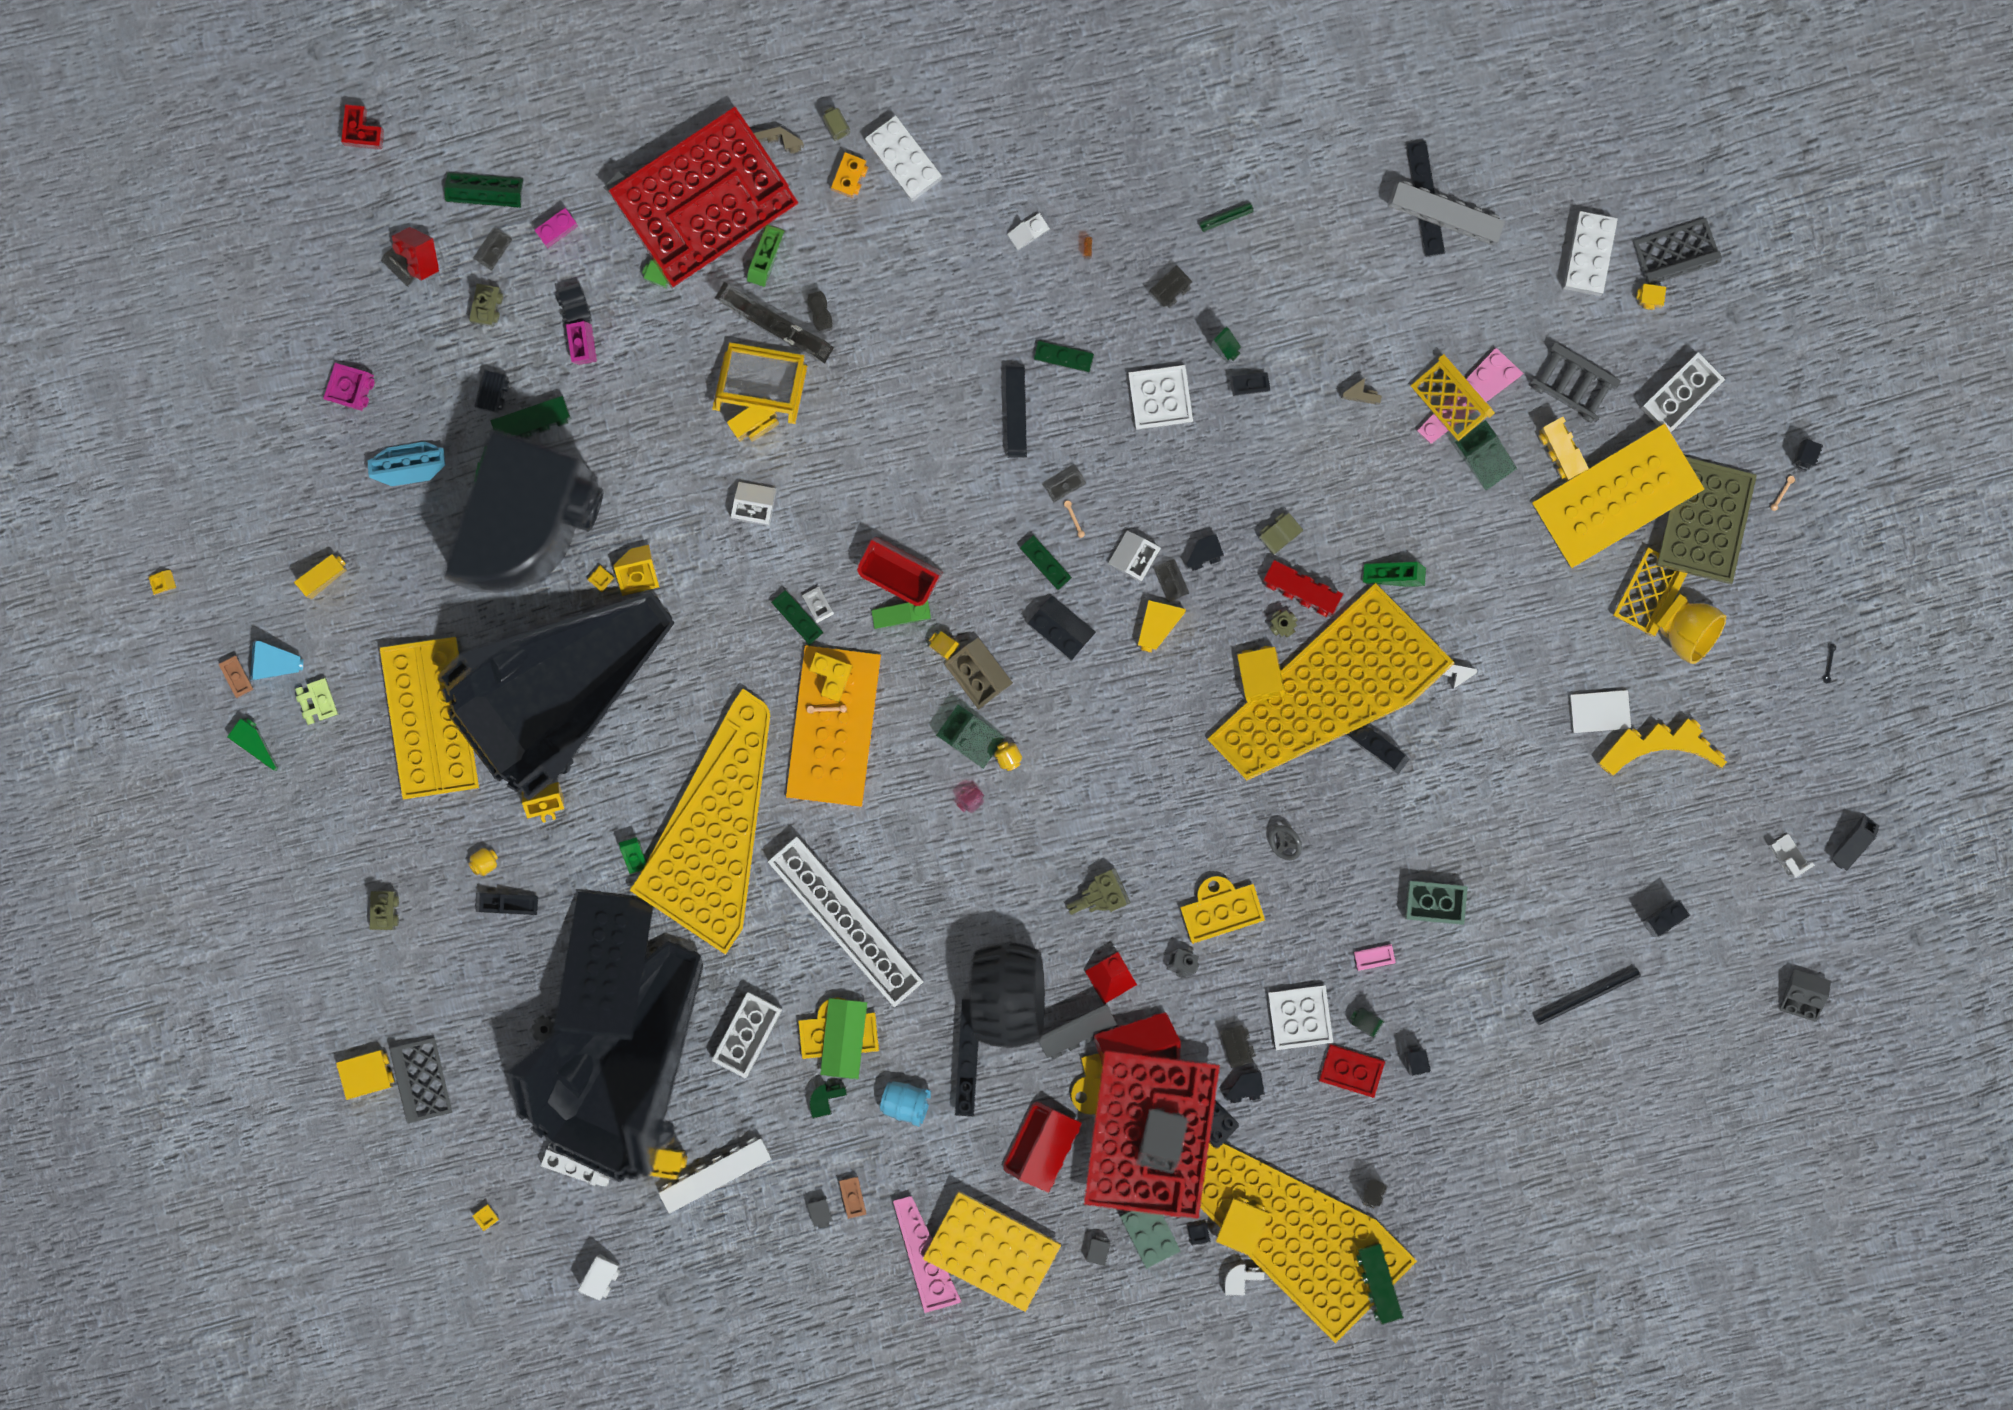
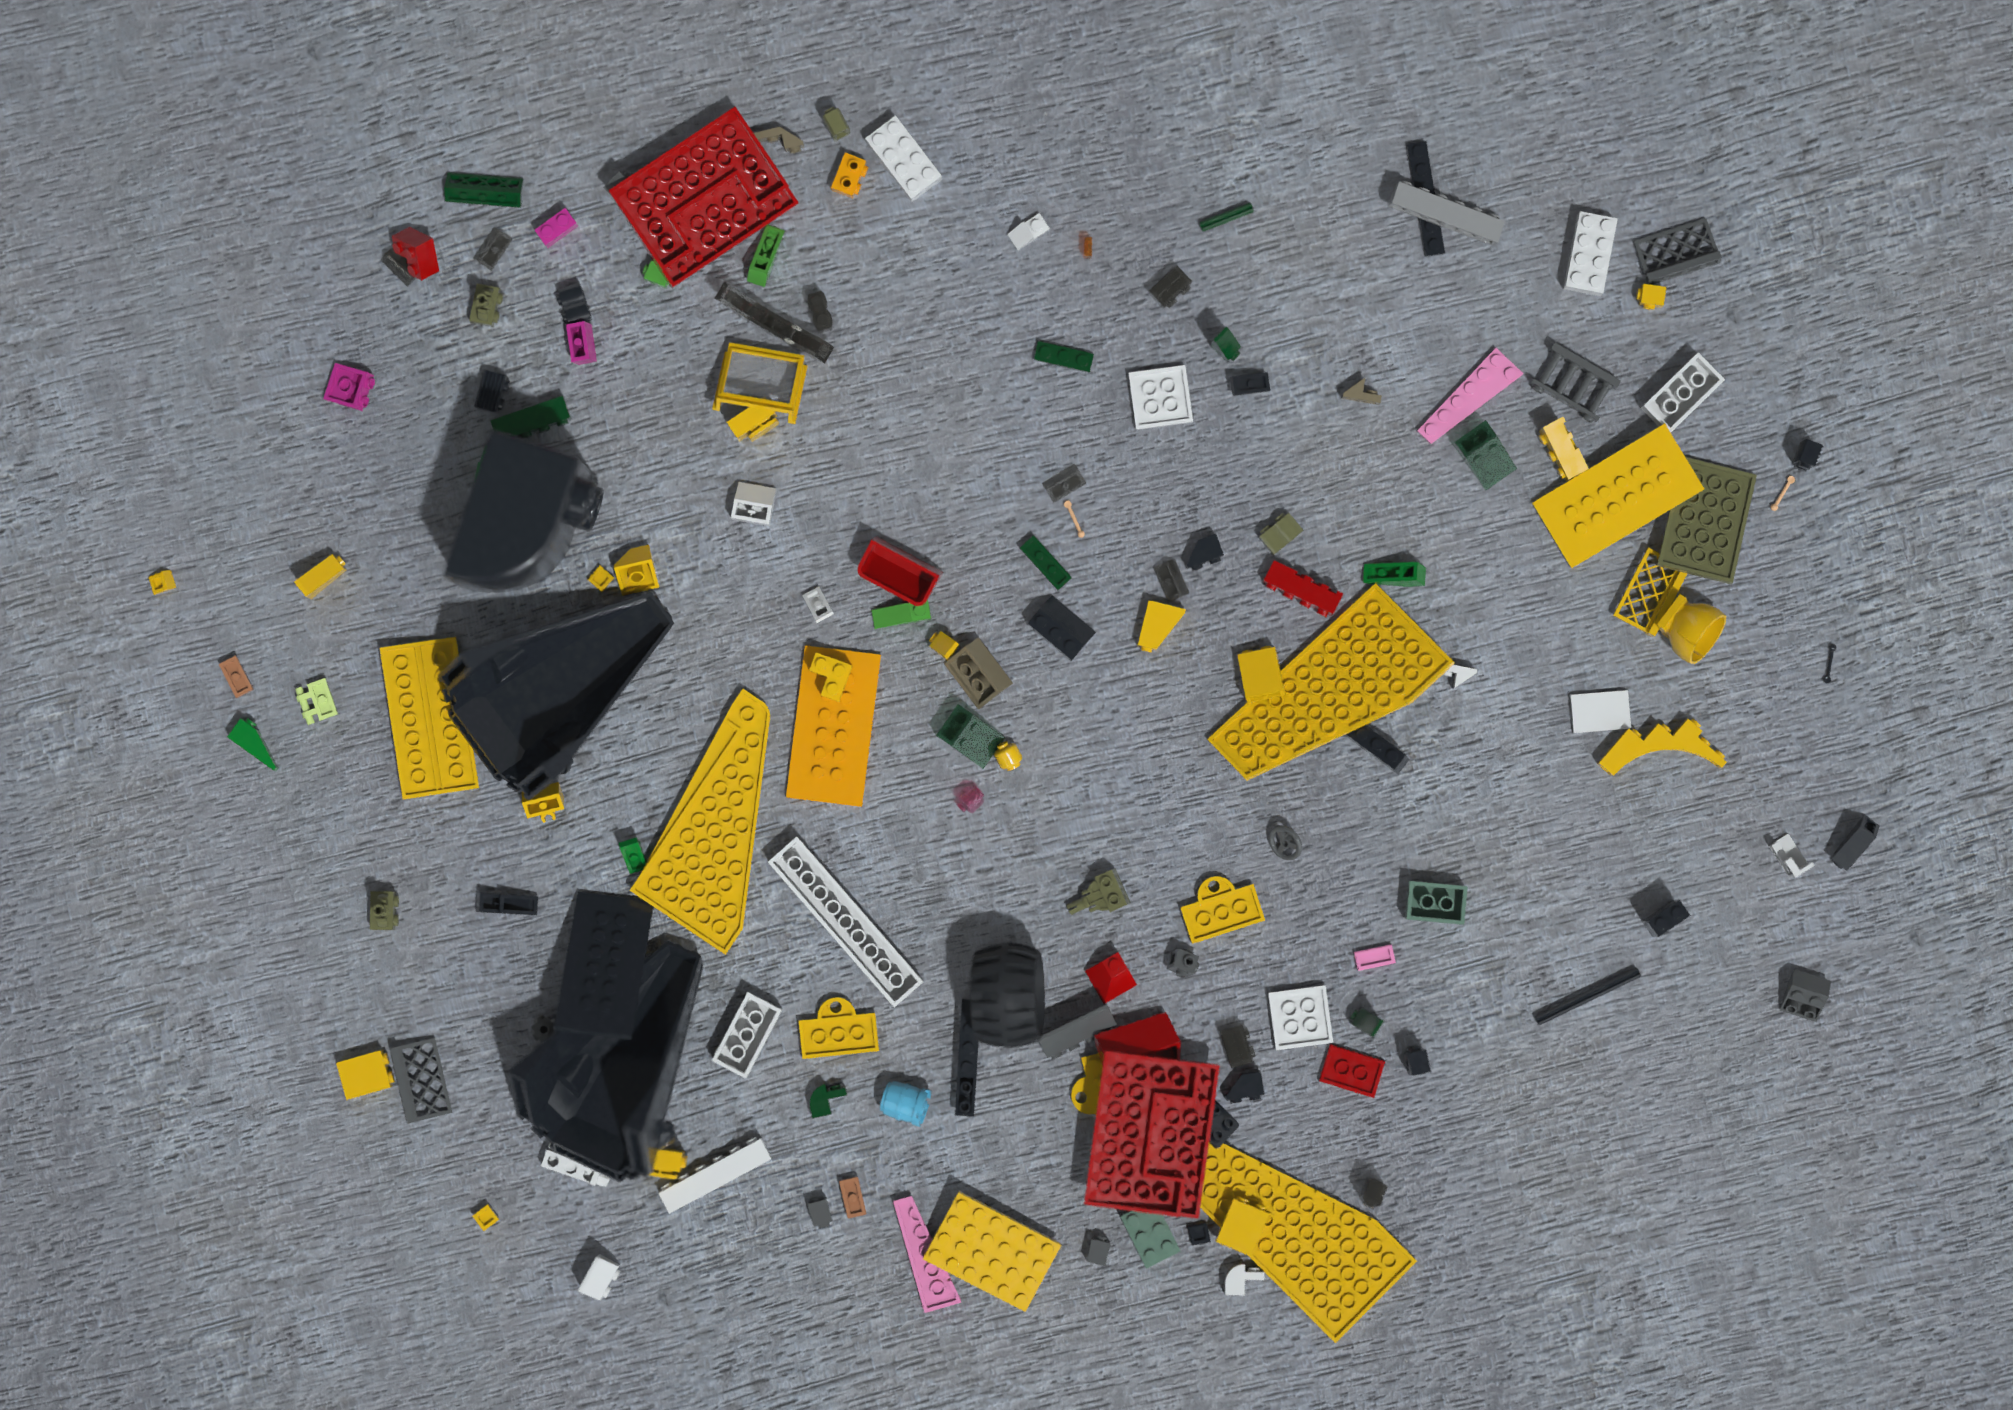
medium azure slope [250,641,304,681] -> none
red brick [341,104,384,150] -> none
medium azure wedge [368,442,445,486] -> none
yellow head [468,848,498,876] -> none
dark green plate [771,590,824,646] -> none
light nougat hinge [807,705,847,714] -> none
bright green slope [820,998,867,1079] -> none
red windscreen [1003,1102,1082,1193] -> none
black beam [1006,364,1027,458] -> none
white slope [1108,531,1161,583] -> none
dark grey slope [1136,1109,1188,1173] -> none
olive brick [1269,610,1298,638] -> none
dark green brick [1356,1242,1403,1325] -> none
yellow fence [1411,354,1495,441] -> none

